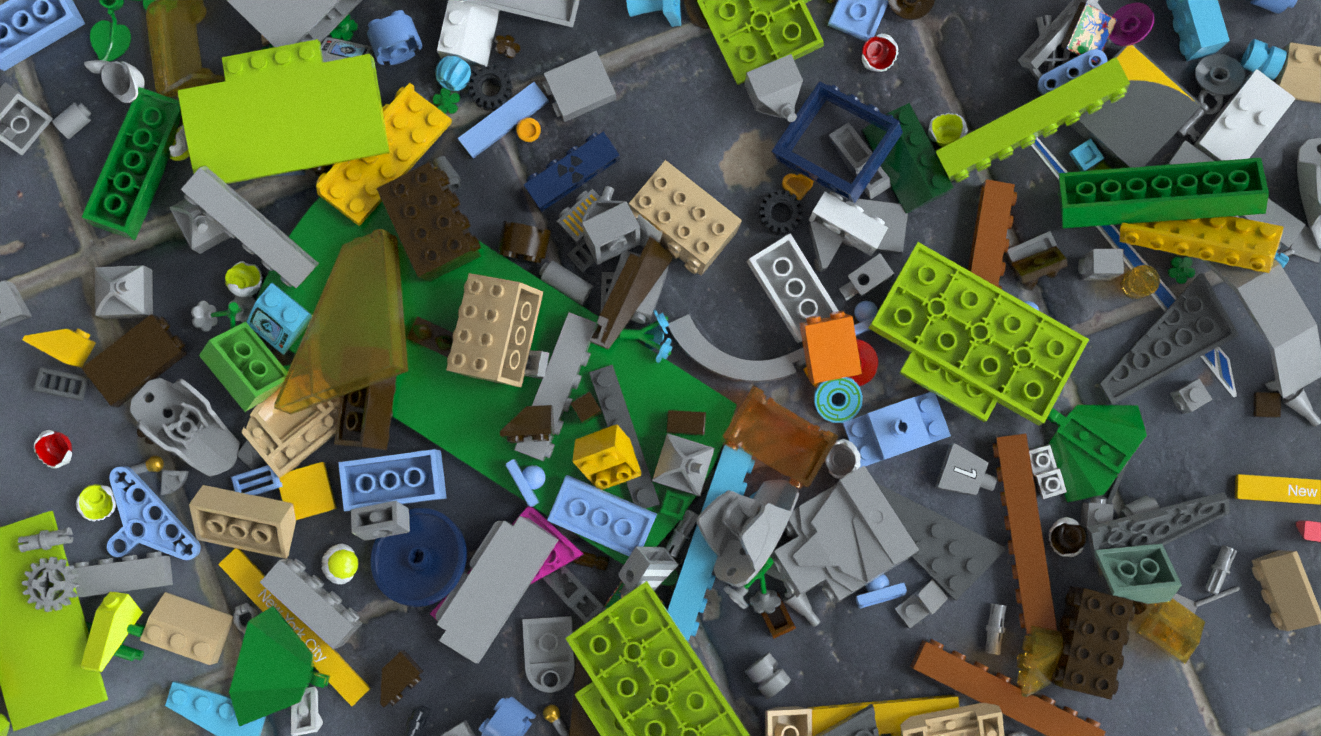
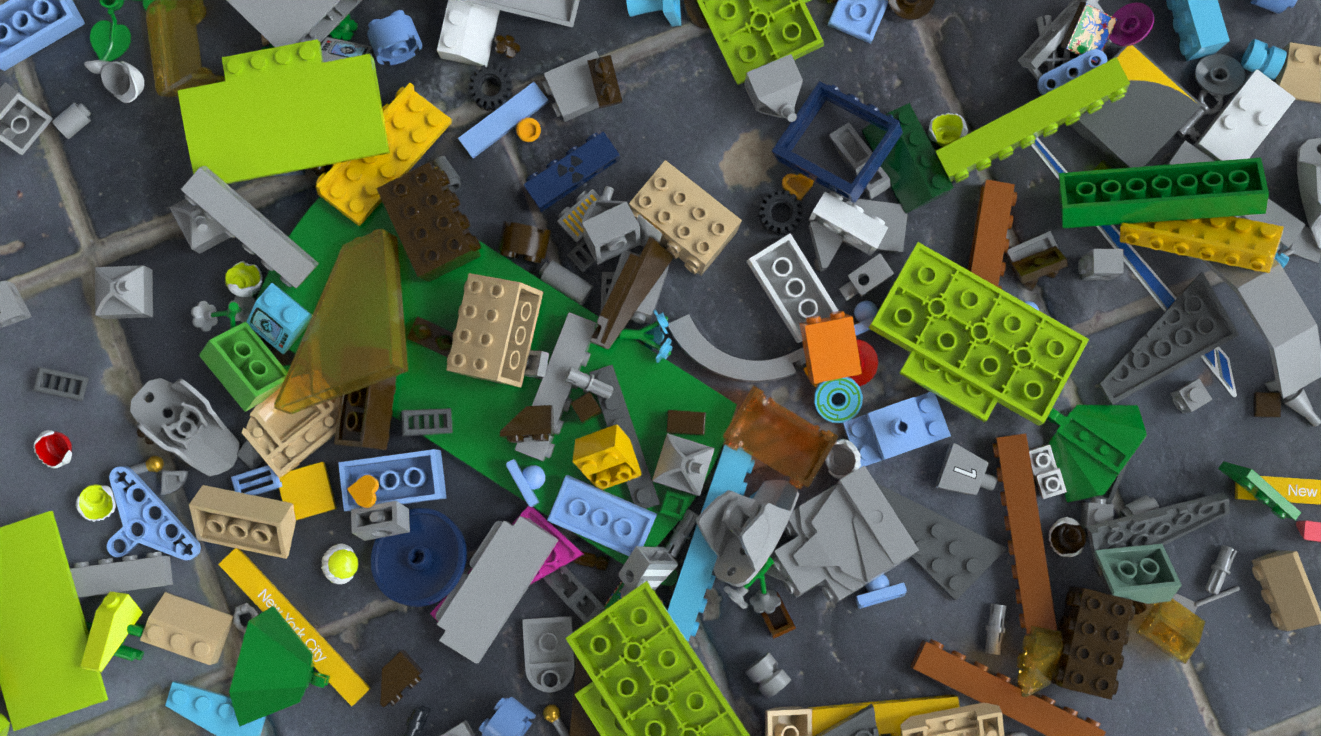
light grey pin [18,527,73,553] -> none
yellow slope [22,328,96,368] -> none
light grey gear [22,557,80,612] -> none
green slope [82,87,182,241] -> none
dark brown brick [82,314,187,408] -> none
white hair [169,125,190,161] -> none
light grey brick [260,558,363,649] -> none
white slope [291,687,323,736] -> none
green plant [433,88,460,114] -> none
medium azure piece [435,56,471,91] -> none
light grey cone [783,590,821,627] -> none
red hair [862,34,899,72] -> none
light grey slope [894,579,948,628] -> none
medium azure plate [1069,139,1104,171] -> none
clear yellow wheel [1120,265,1160,299] -> none
green plant [1168,257,1195,284] -> none
none -> light orange tile [347,475,379,508]
none -> dark grey slope [400,408,452,437]
none -> light grey axle [564,367,613,399]
none -> dark brown tile [588,55,623,109]
none -> green wing [1218,461,1301,520]

